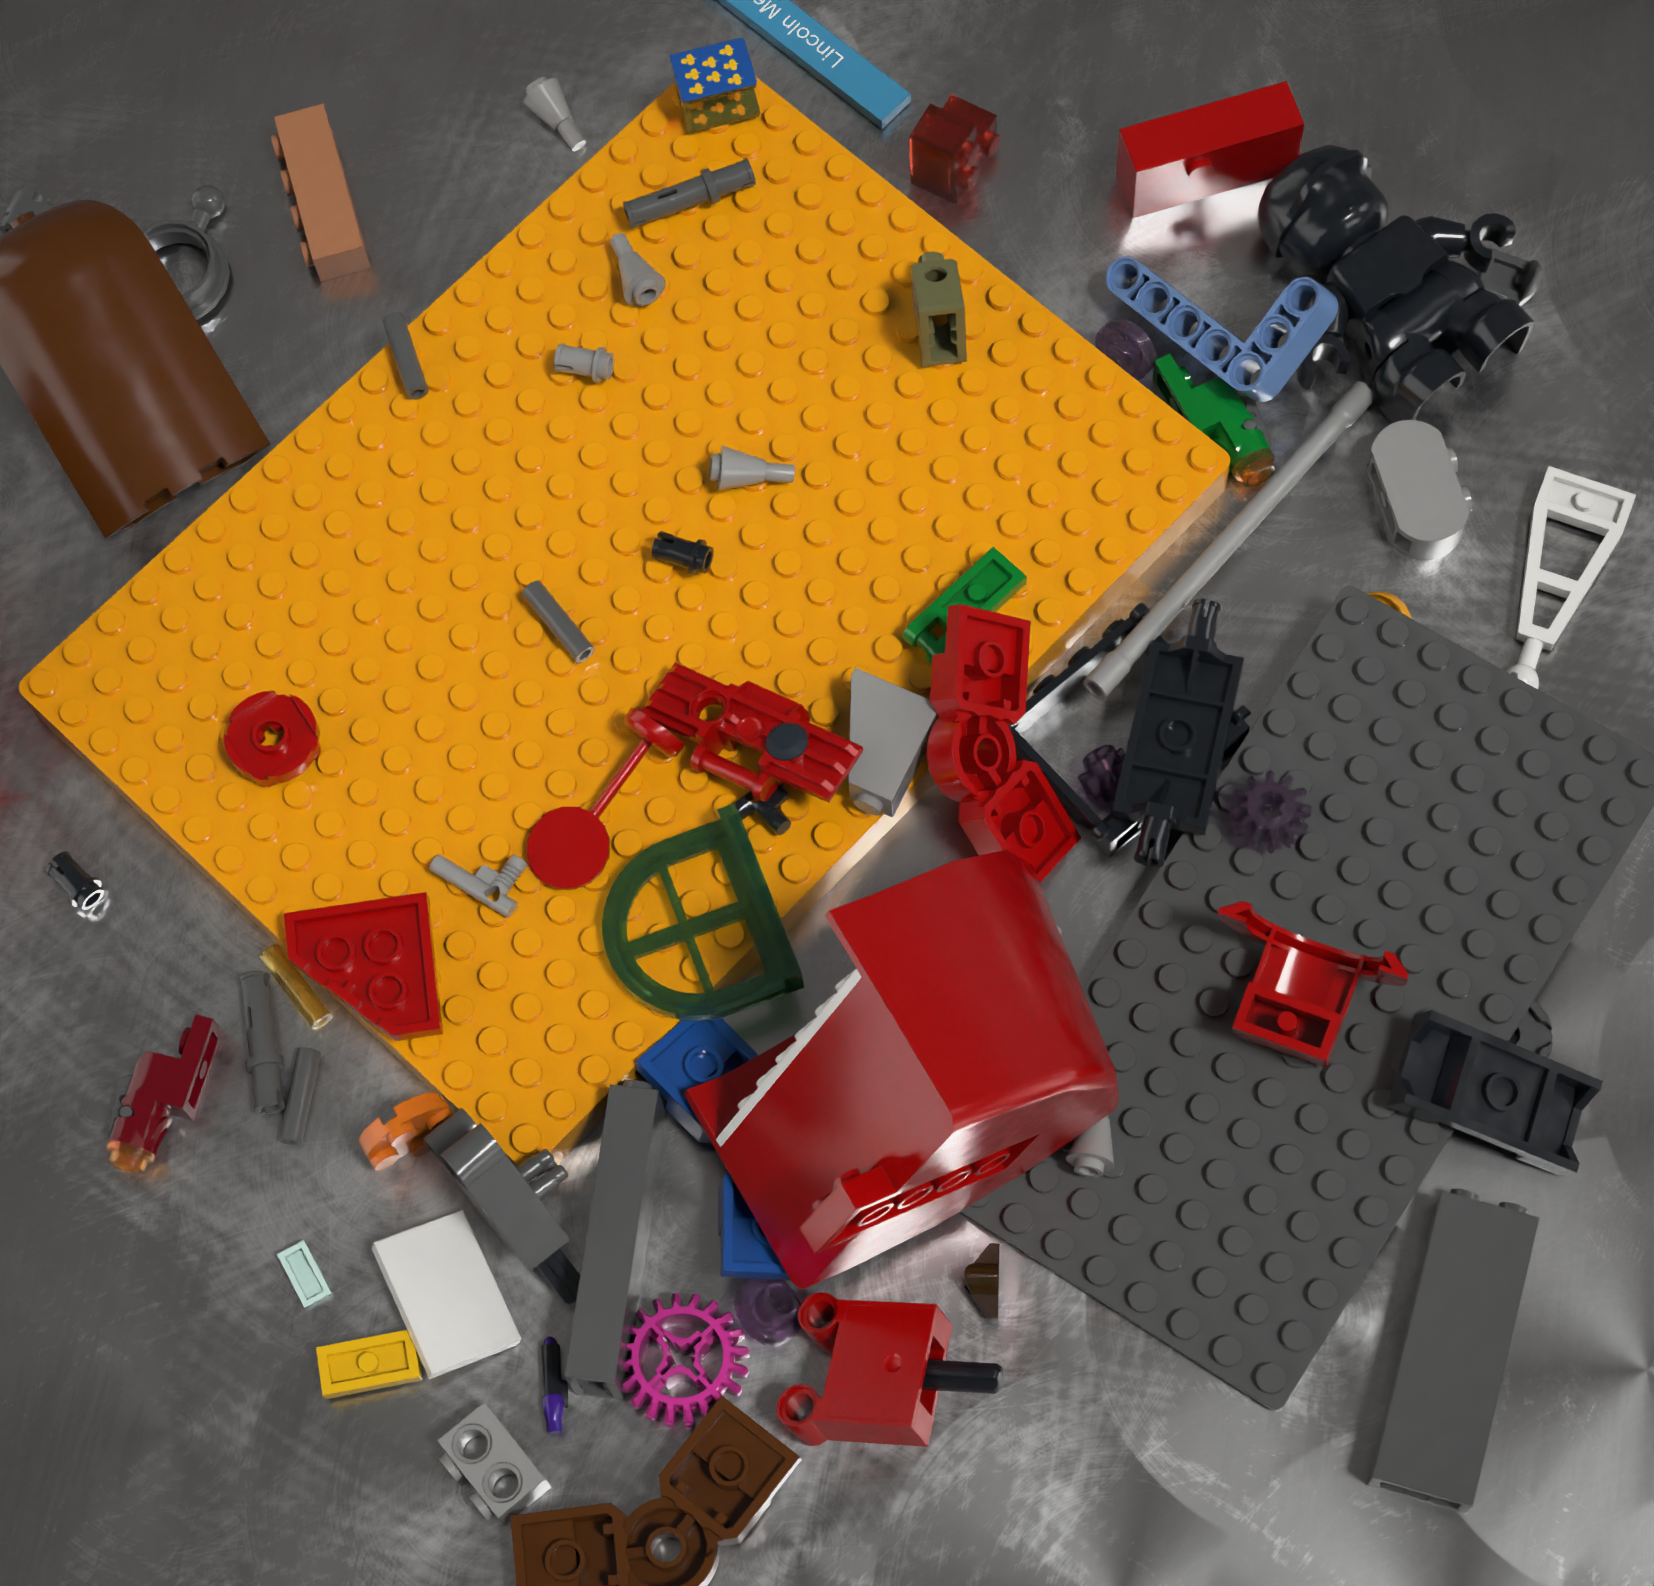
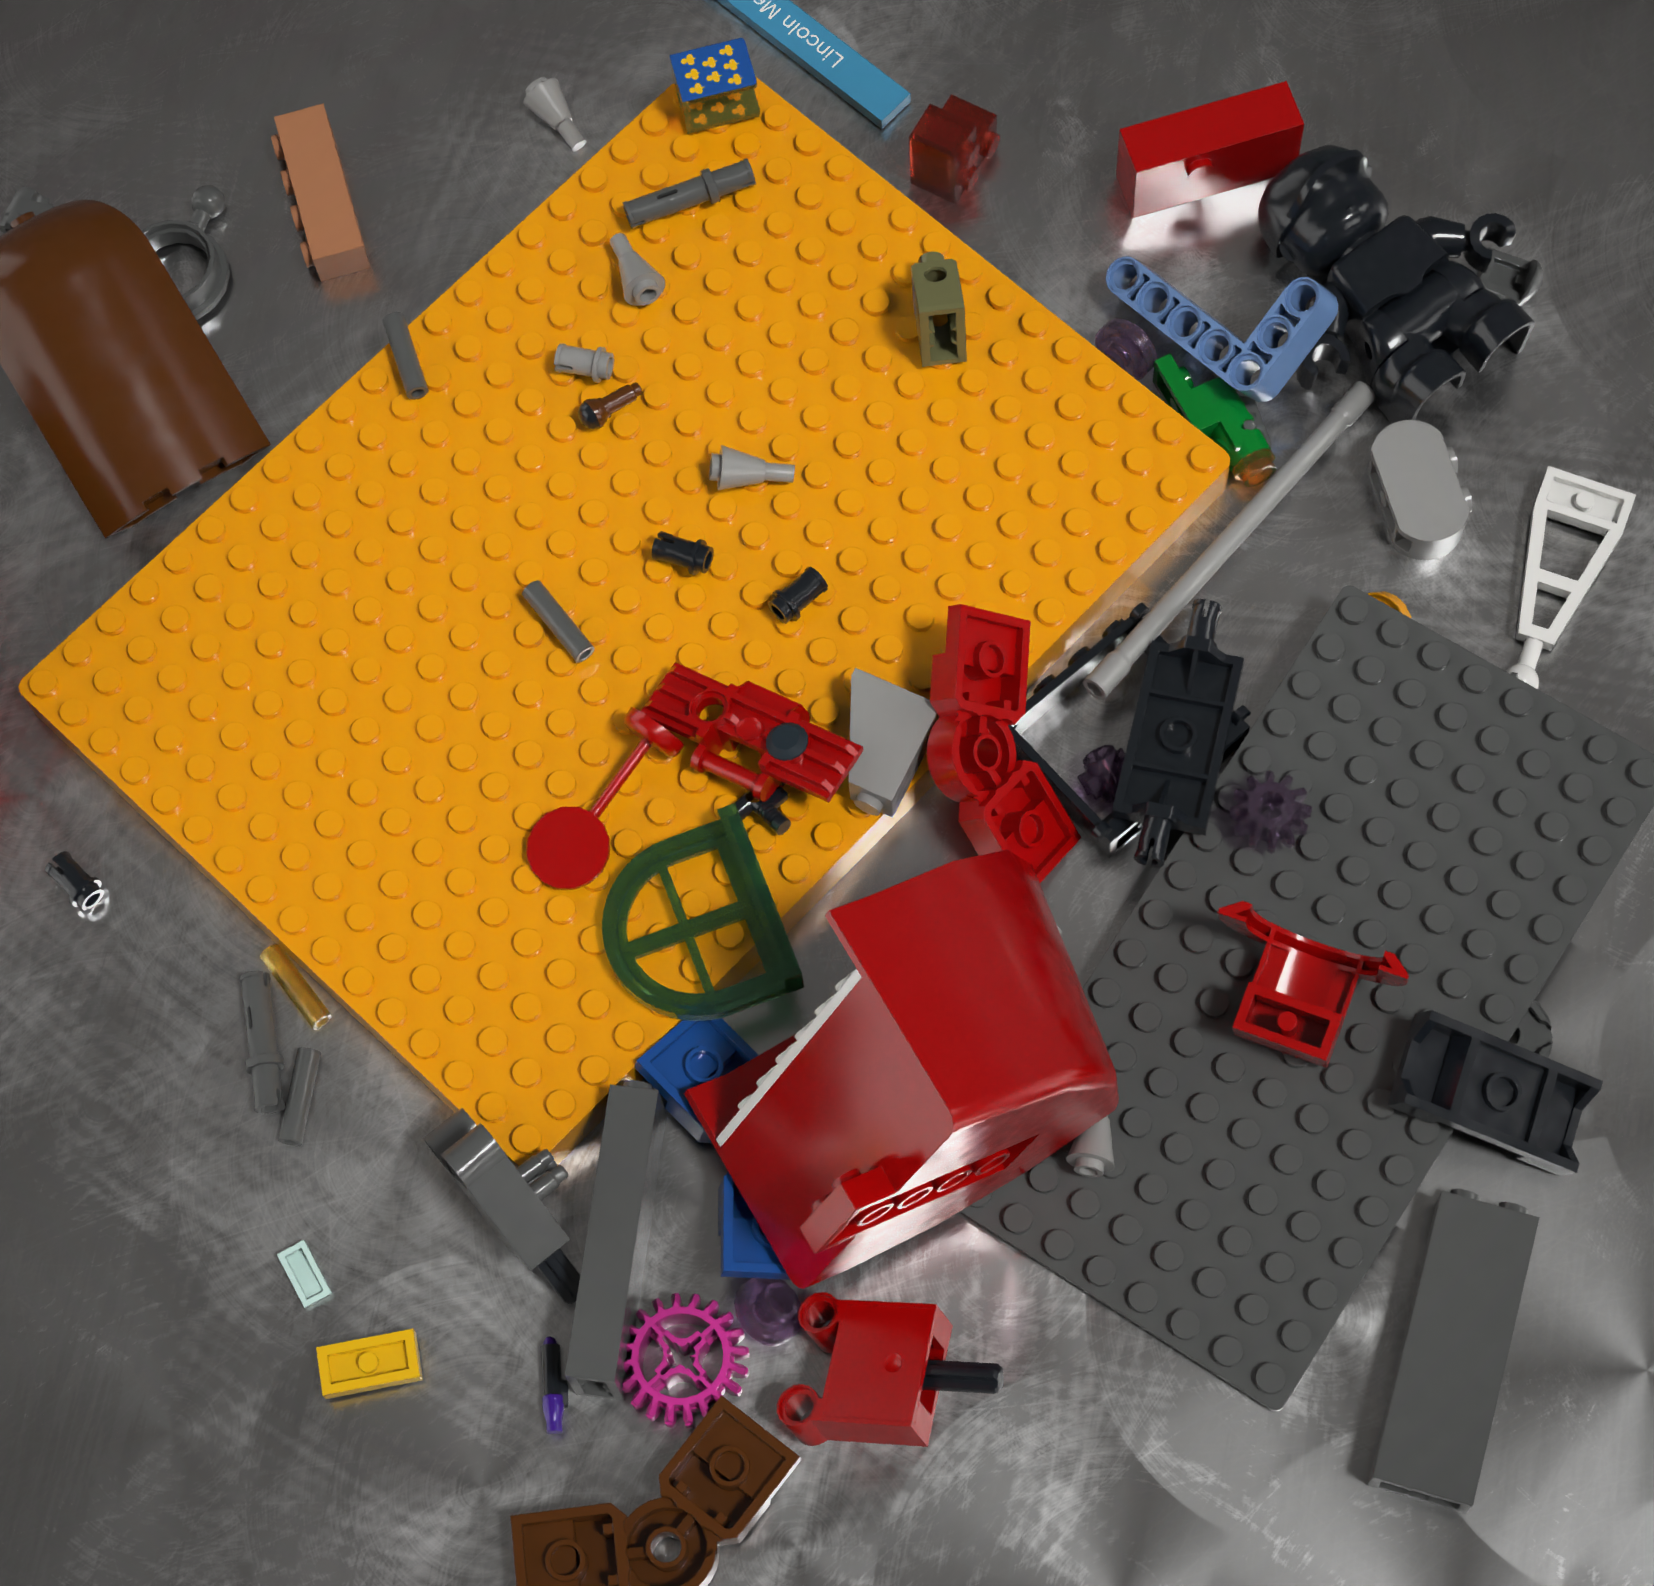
dark red plate [107,1014,223,1174] -> none
red plate [224,691,321,787] -> none
red plate [284,892,443,1041] -> none
orange plate [358,1092,453,1171] -> none
white tile [372,1210,522,1379] -> none
light grey hose [429,854,528,918] -> none
light grey brick [437,1402,551,1526] -> none
green plate [902,547,1027,665] -> none
dark brown piece [964,1243,1000,1319] -> none
none -> reddish brown piece [578,382,643,430]
none -> black pin [768,567,828,624]

